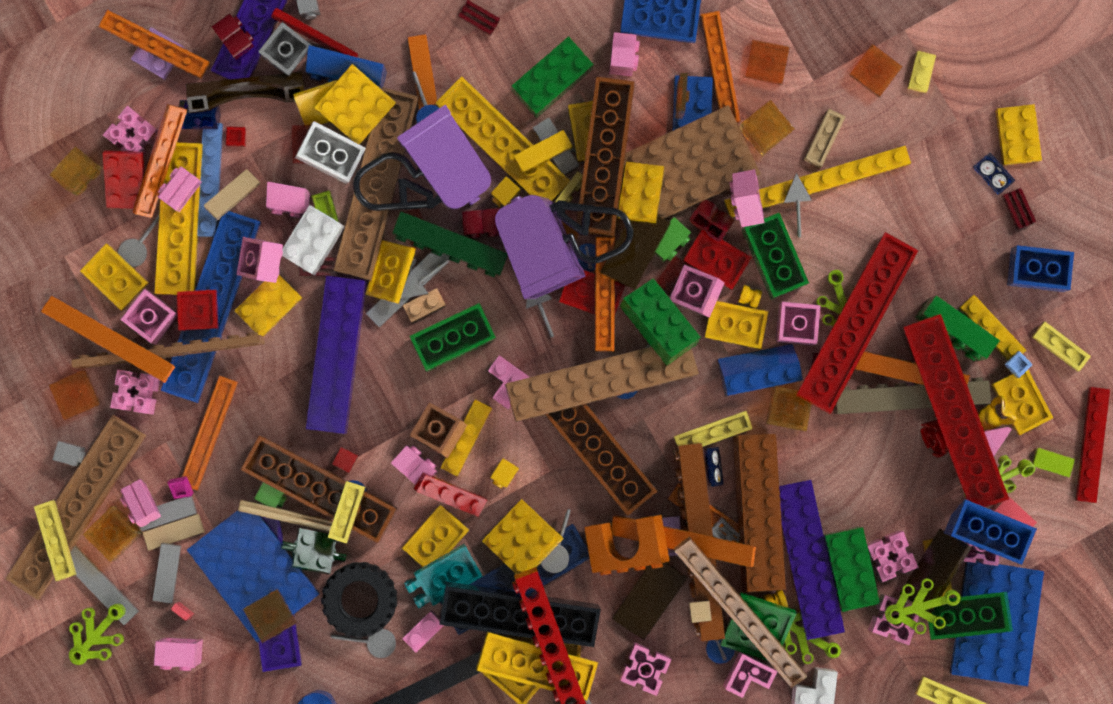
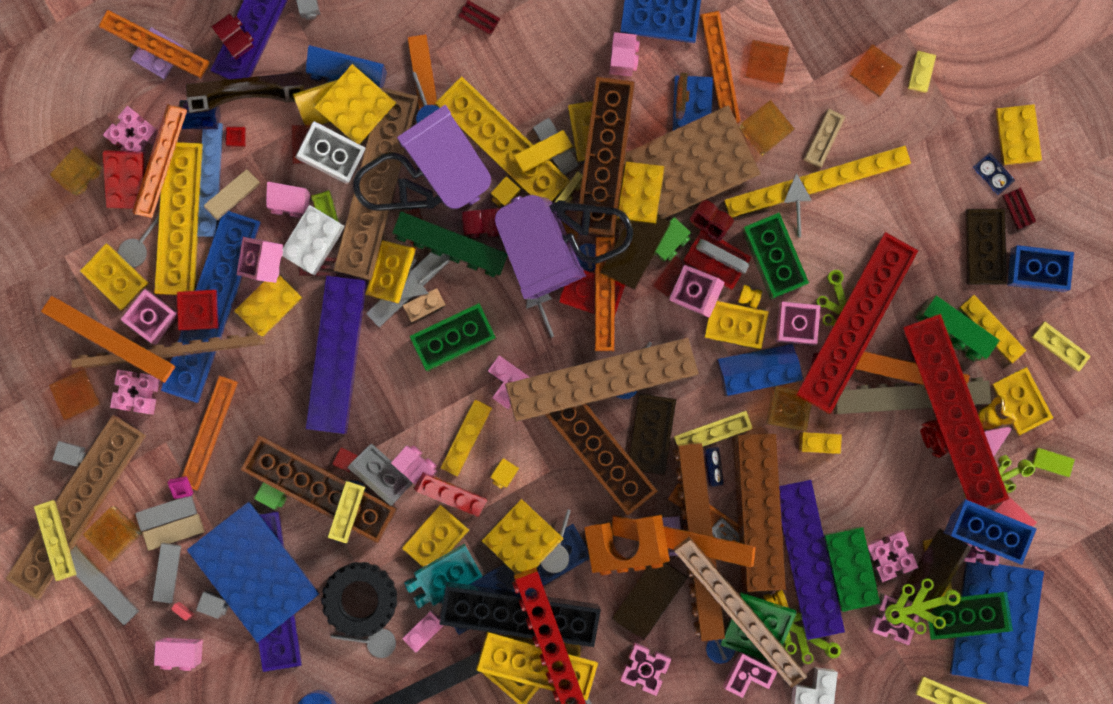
lime plant [69,603,126,665] -> none
bright pink brick [120,480,161,527] -> none
bright pink brick [158,166,202,212] -> none
tan axle [238,500,333,532] -> none
clear orange plate [243,589,297,643] -> none
light grey slope [258,22,312,76] -> none
red axle [271,8,358,57] -> none
plate [281,528,347,575] -> none
nougat brick [409,402,467,458] -> none
green brick [511,36,594,119] -> none
green brick [620,278,701,366] -> none
tan tile [689,600,712,623] -> none
bright pink brick [730,169,764,227] -> none
light blue tile [1004,351,1033,378] -> none
red plate [1075,387,1110,503] -> none
none -> light grey brick [196,591,229,619]
none -> light grey plate [348,444,413,506]
none -> dark brown tile [629,393,677,475]
none -> light grey beam [696,239,749,274]
none -> yellow brick [799,432,842,454]
none -> dark brown tile [966,209,1007,285]

